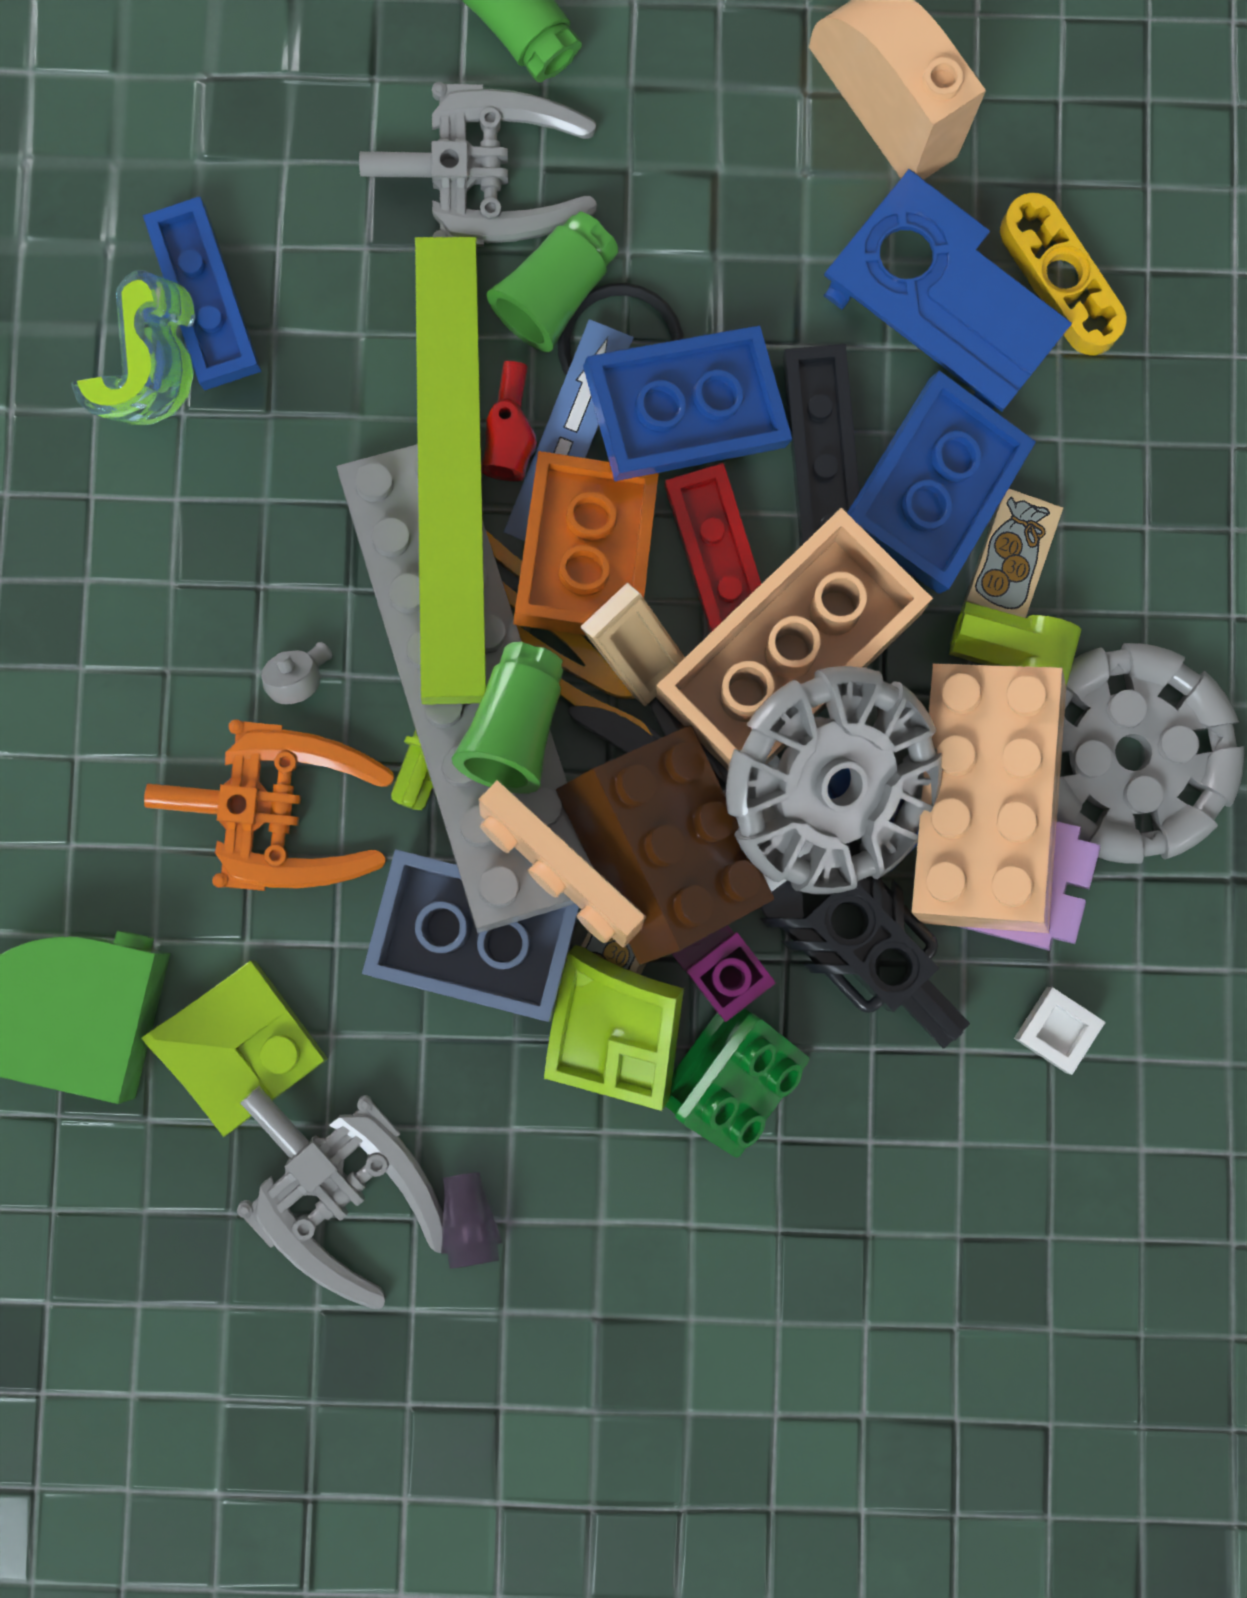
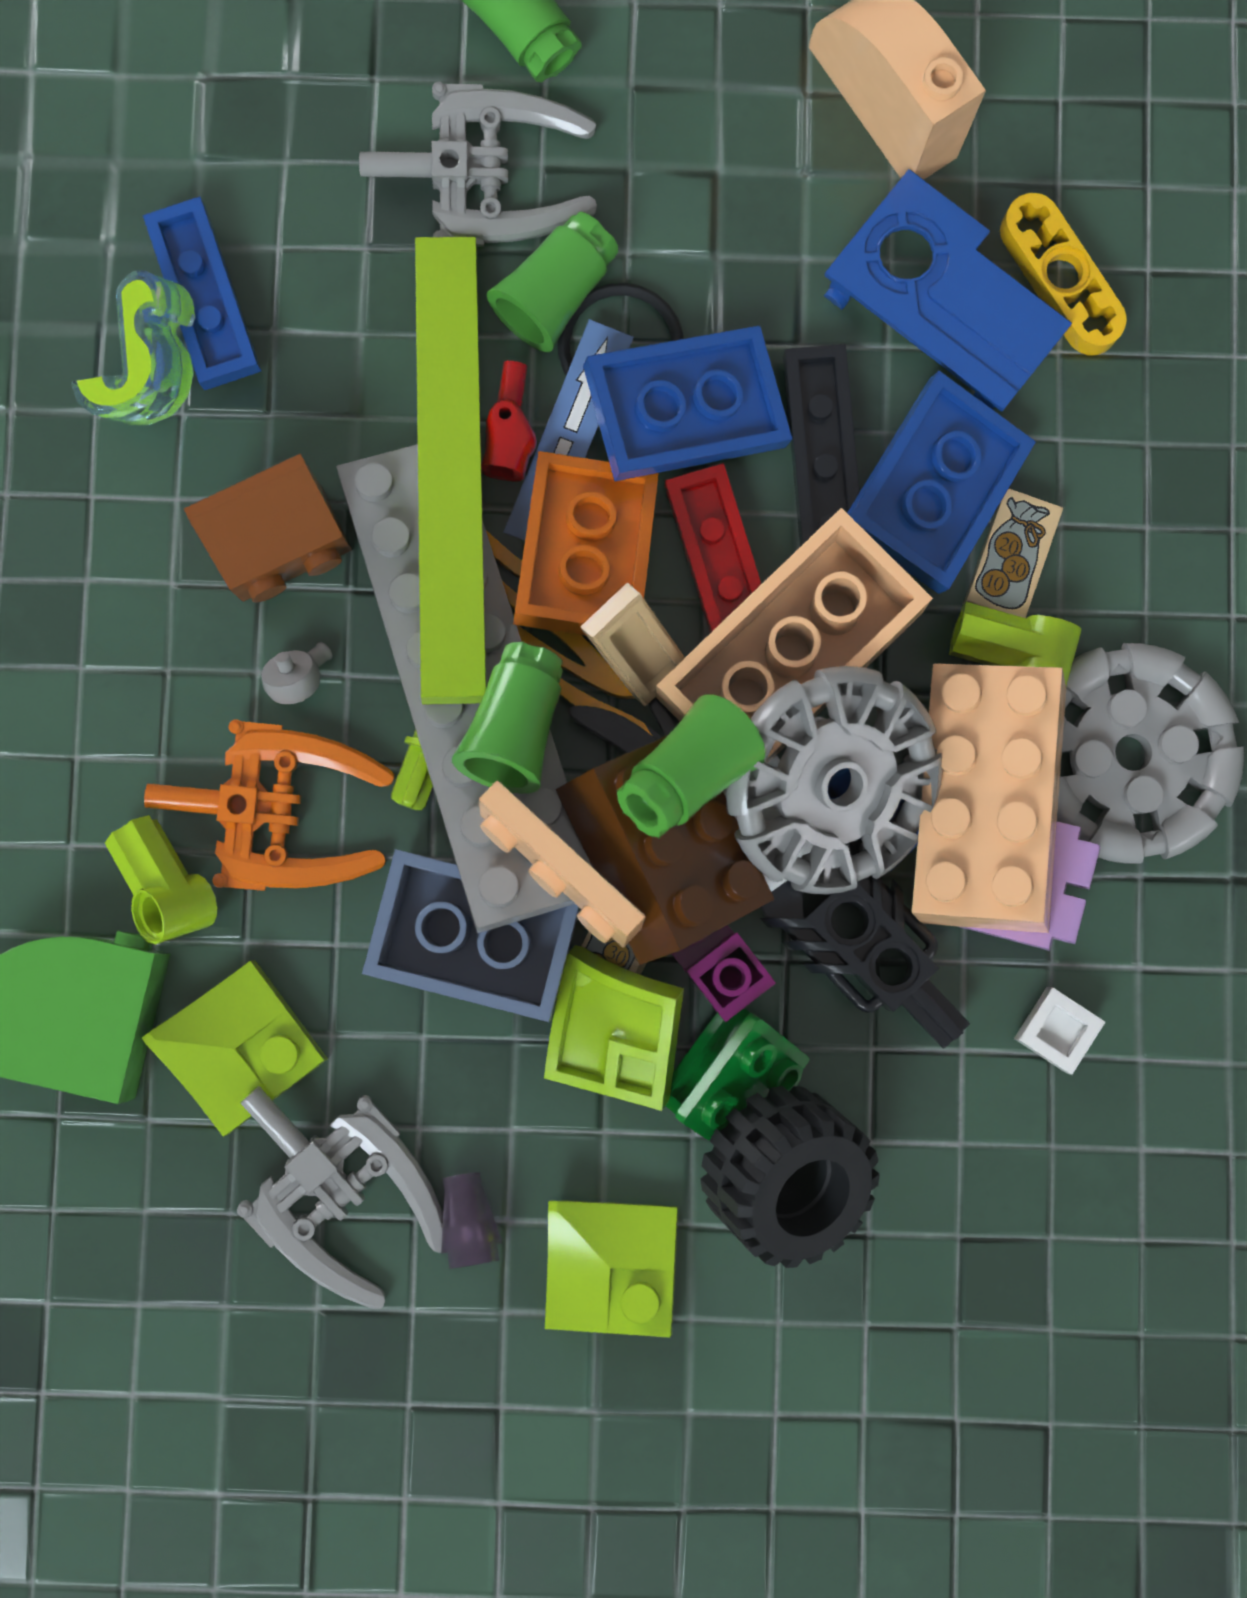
none -> lime piece [105,815,217,944]
none -> dark orange slope [183,453,352,603]
none -> lime plate [545,1200,679,1338]
none -> bright green plant [617,694,765,838]
none -> black tyre [700,1086,880,1268]

